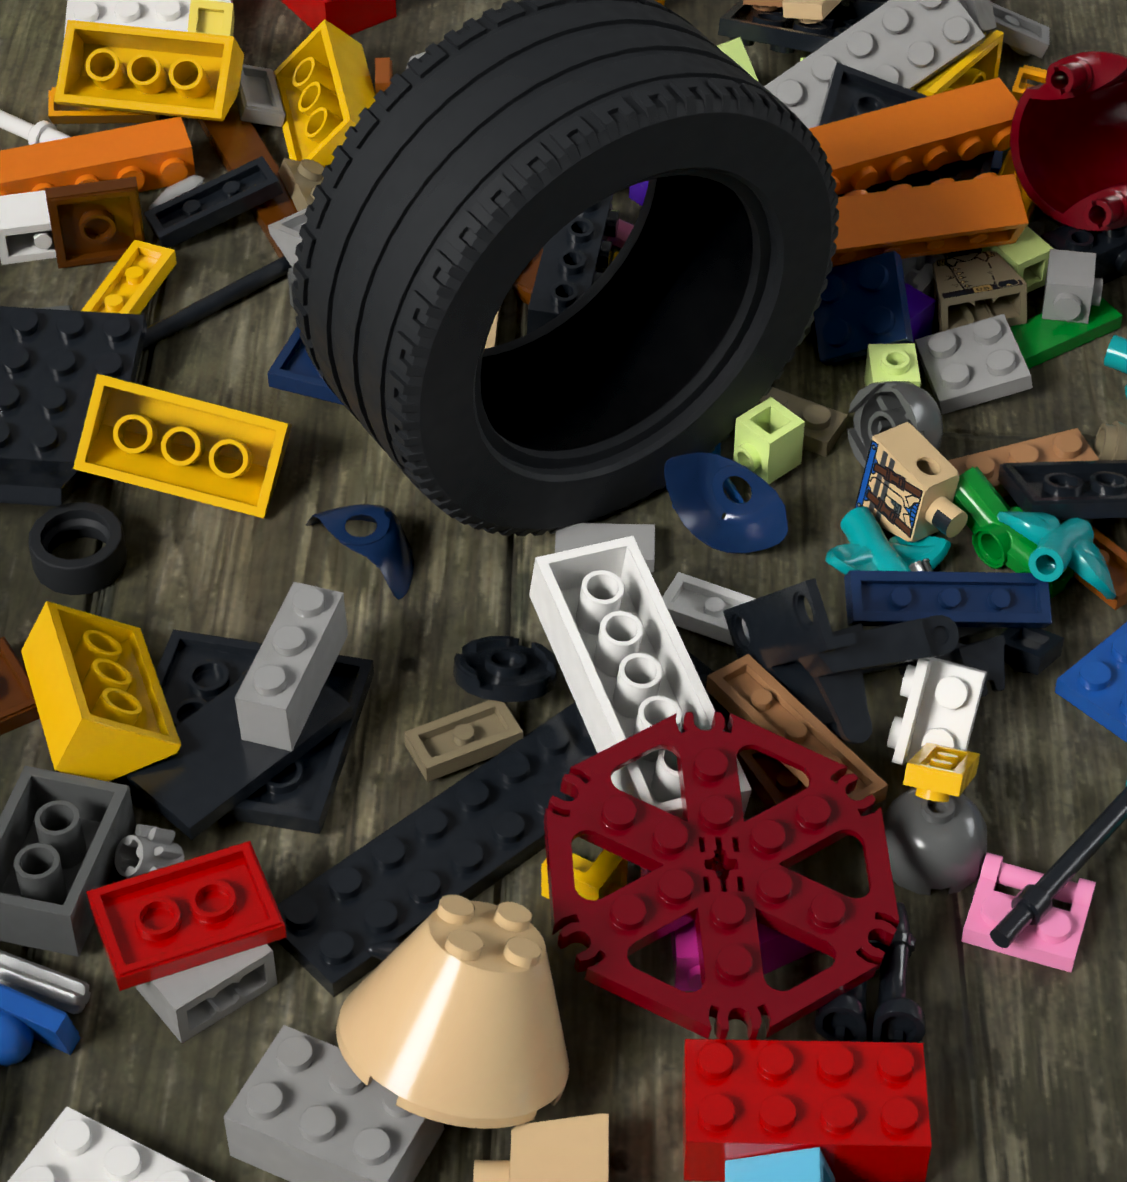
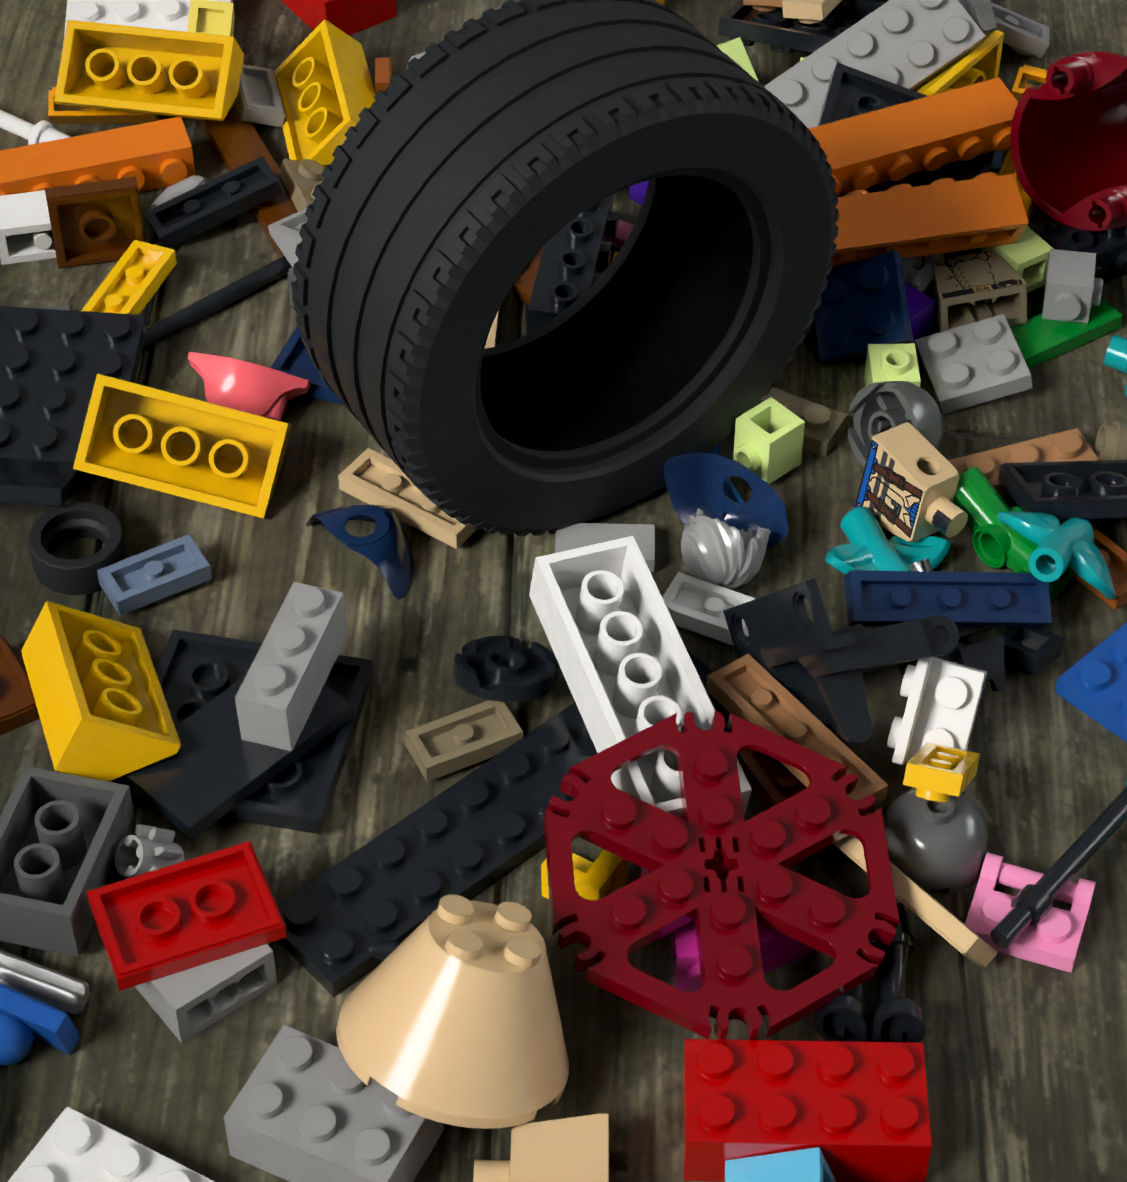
none -> sand blue plate [97,534,212,616]
none -> coral hat [188,352,310,421]
none -> tan plate [338,448,477,549]
none -> light grey hair [681,508,771,589]
none -> tan tile [833,836,998,968]

